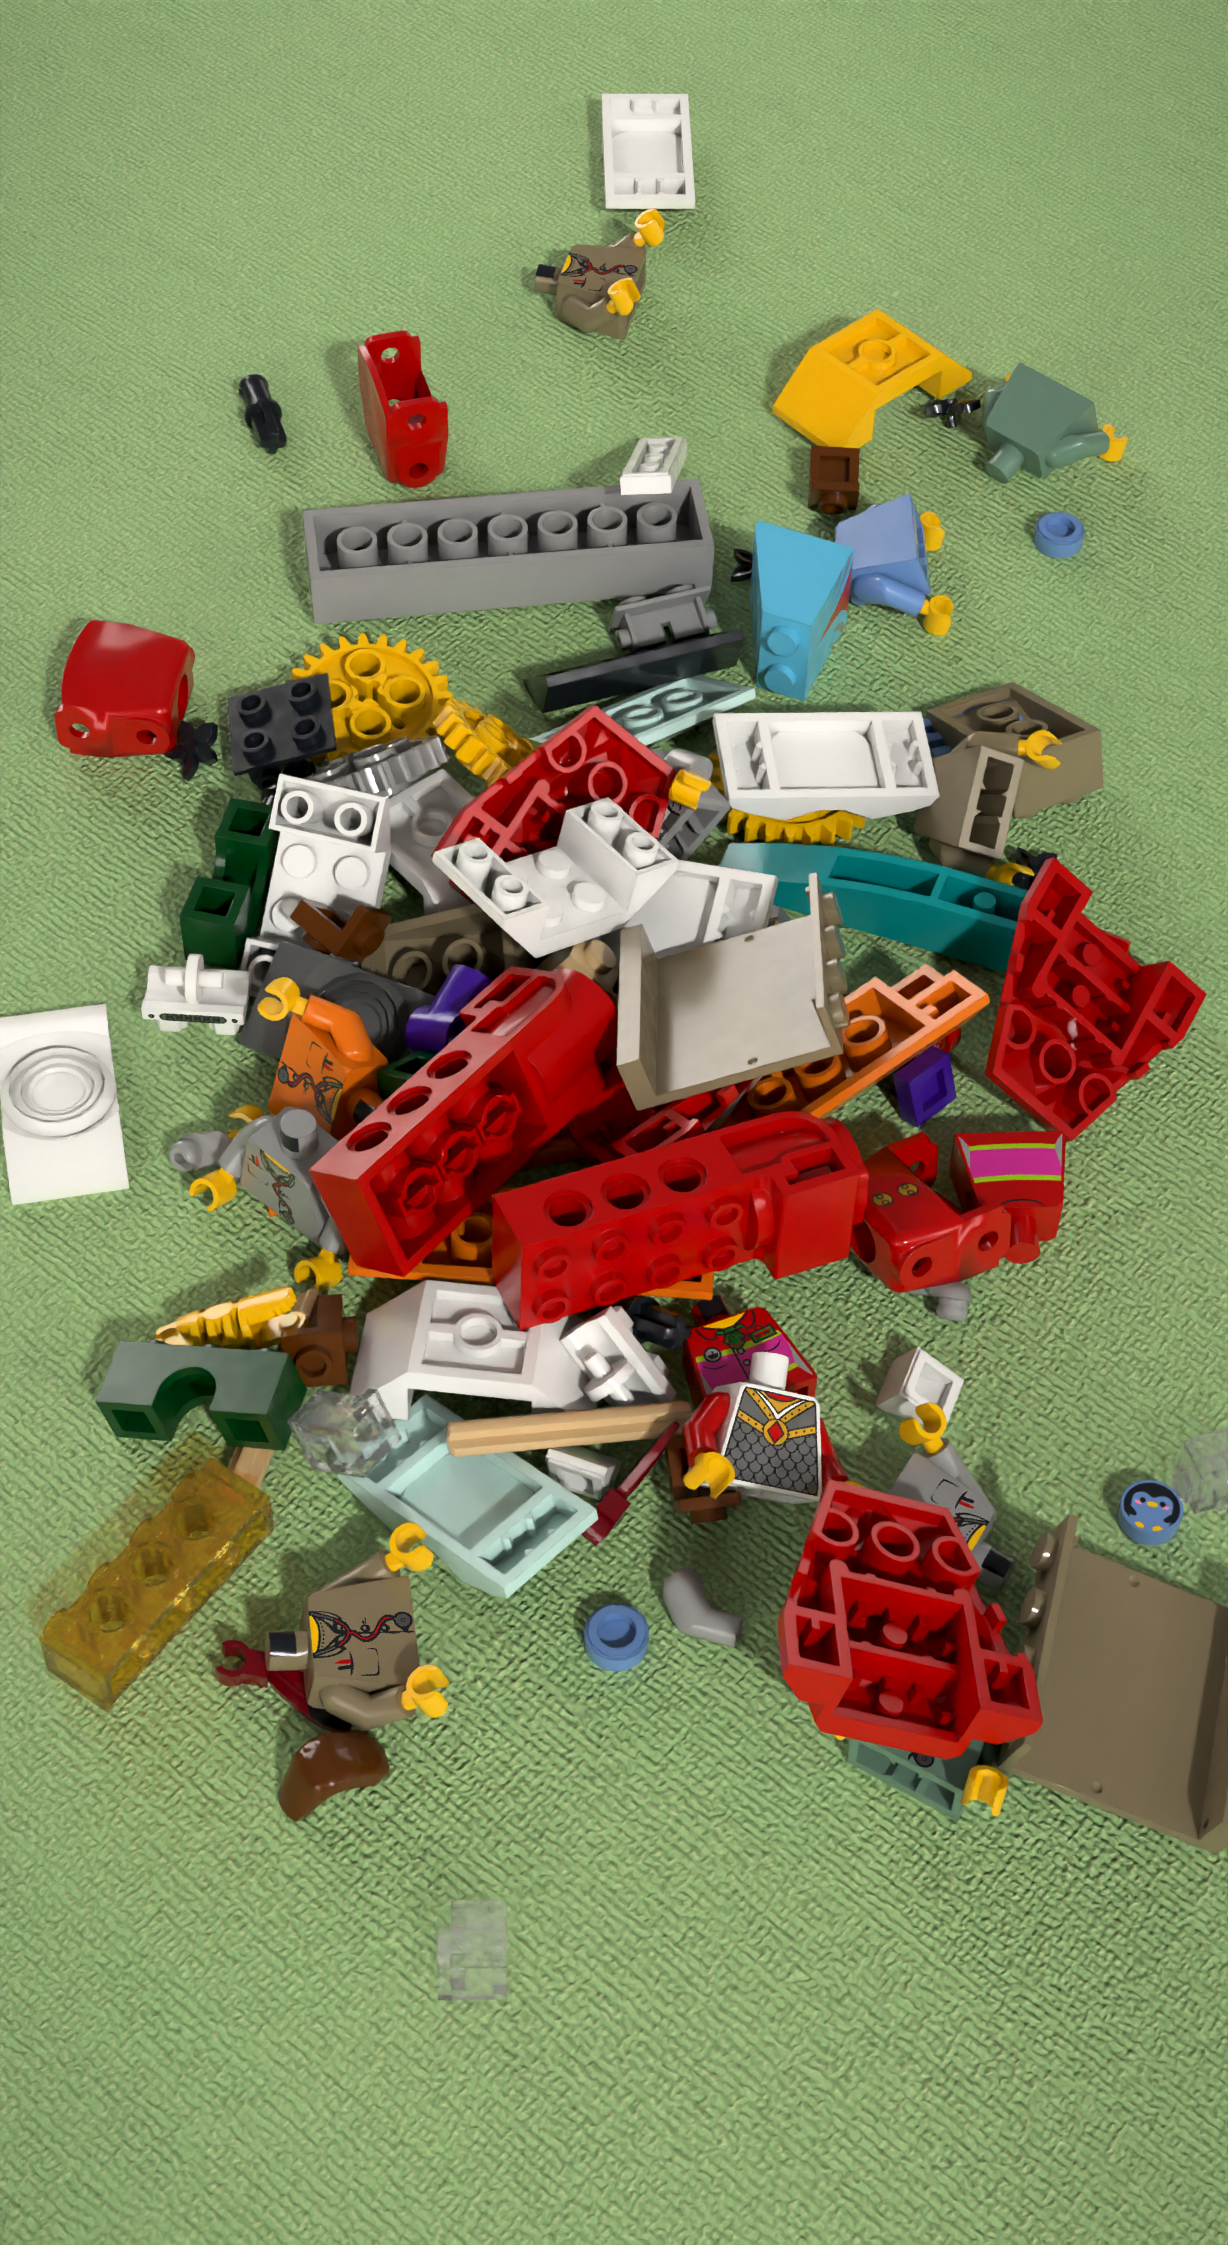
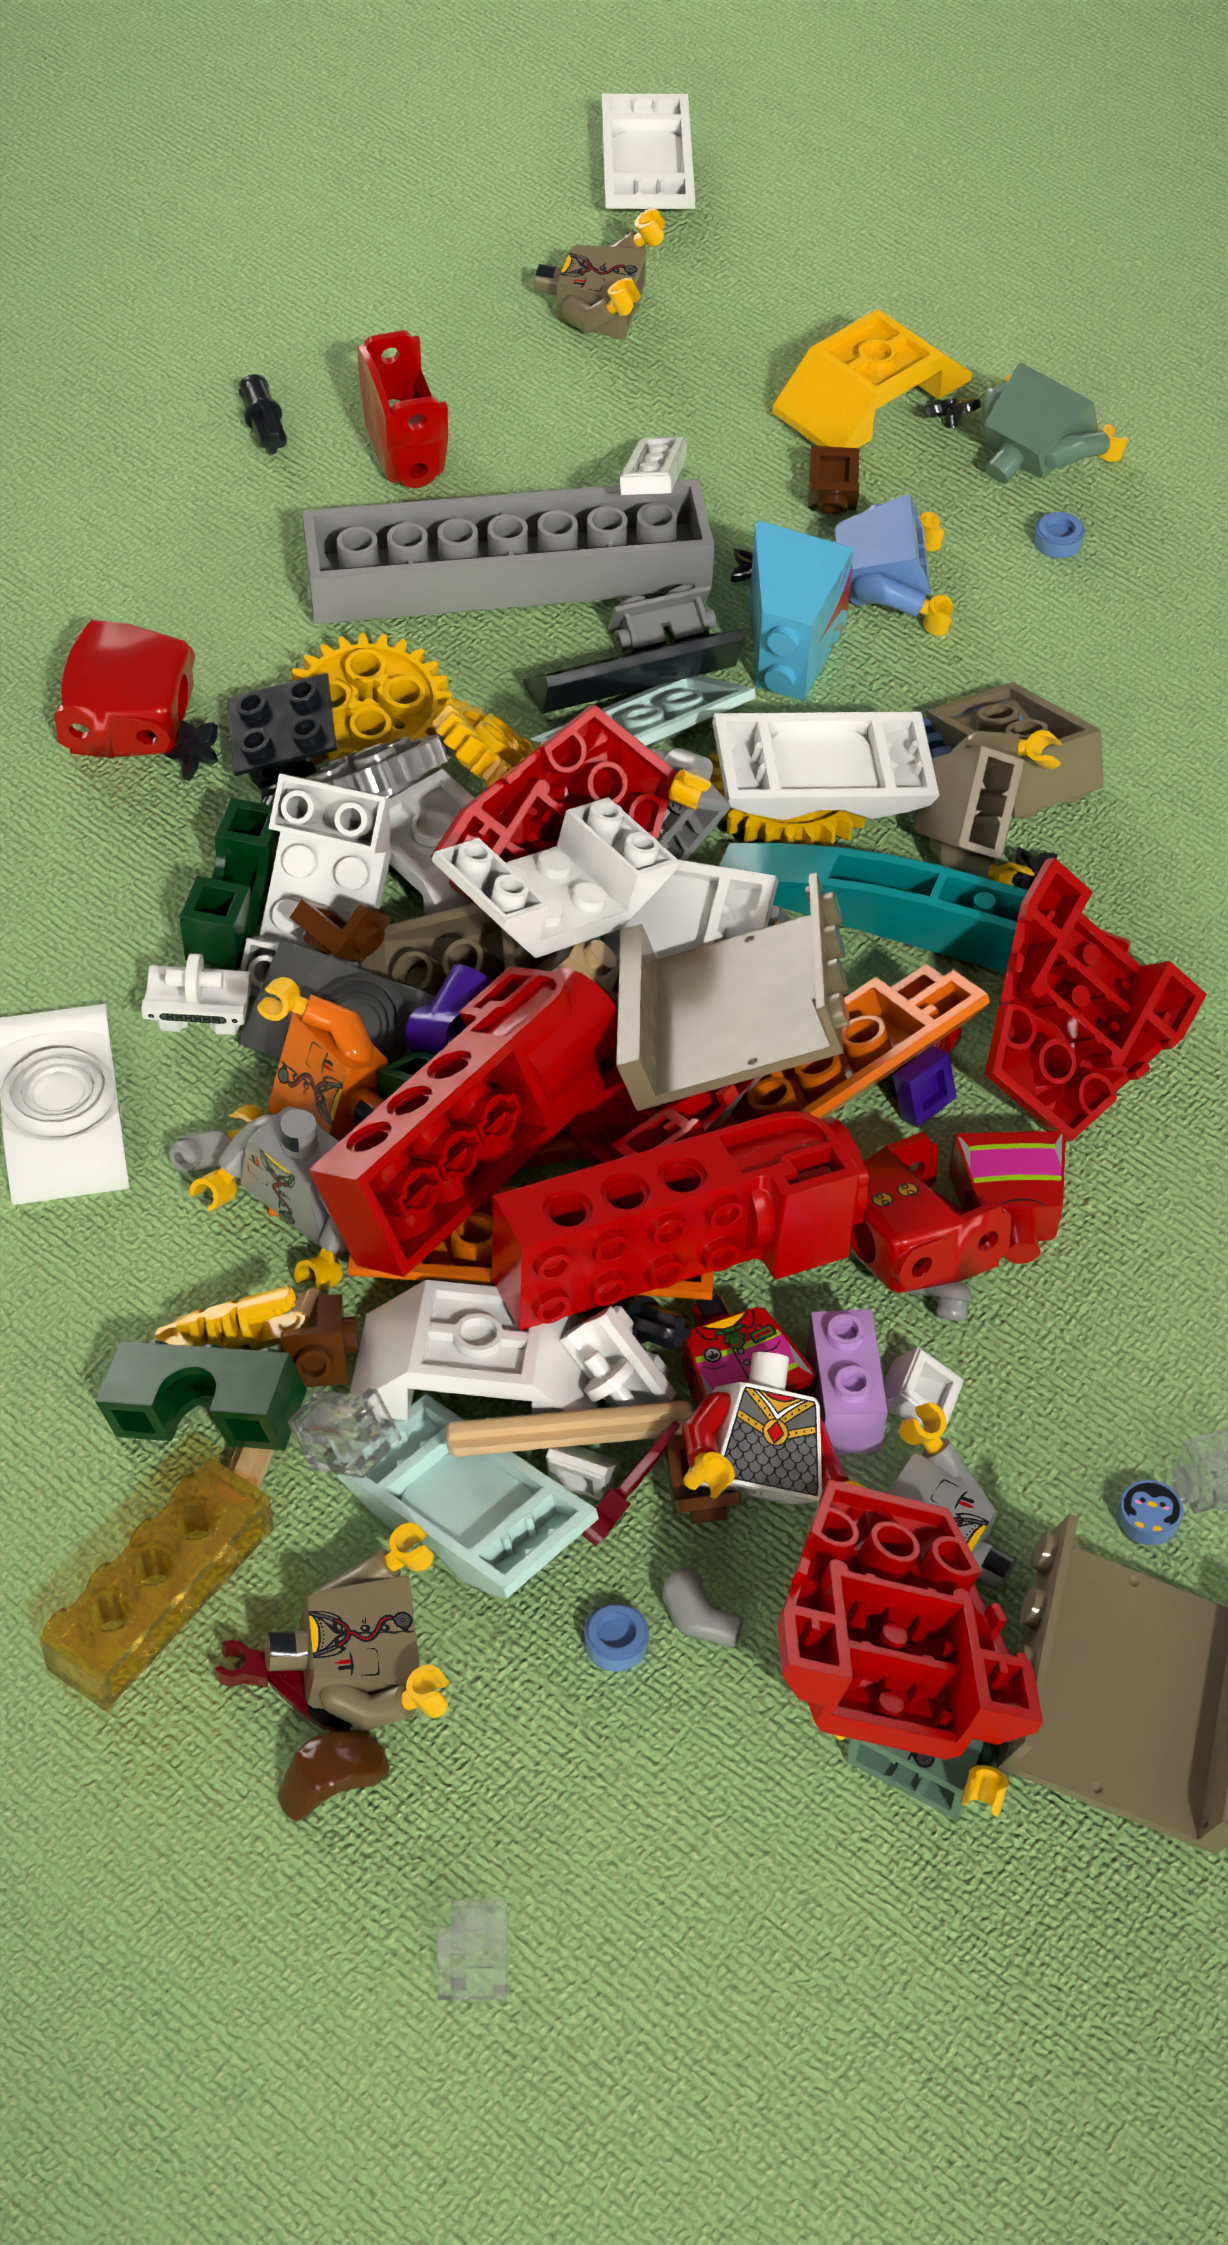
none -> lavender brick [806,1309,888,1455]

